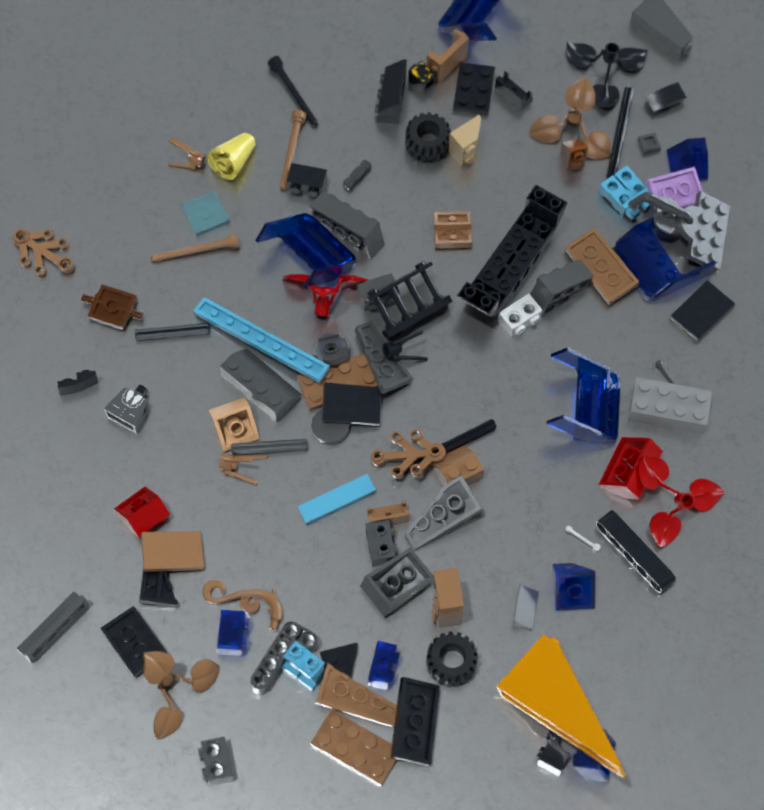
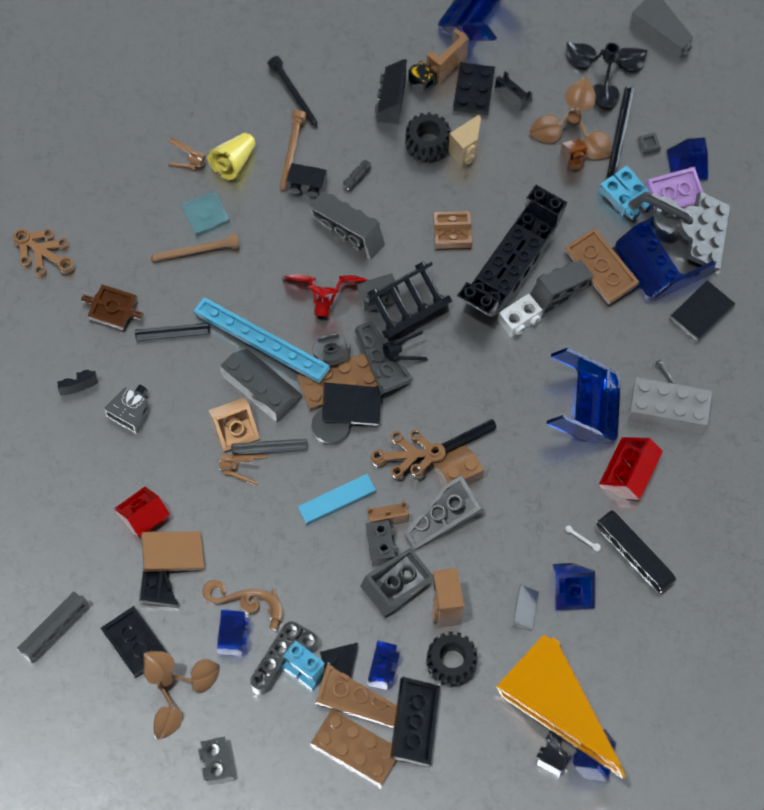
clear blue windscreen [255,213,356,289] -> none
red plant [638,456,725,547] -> none
black slope [645,82,687,114] -> none

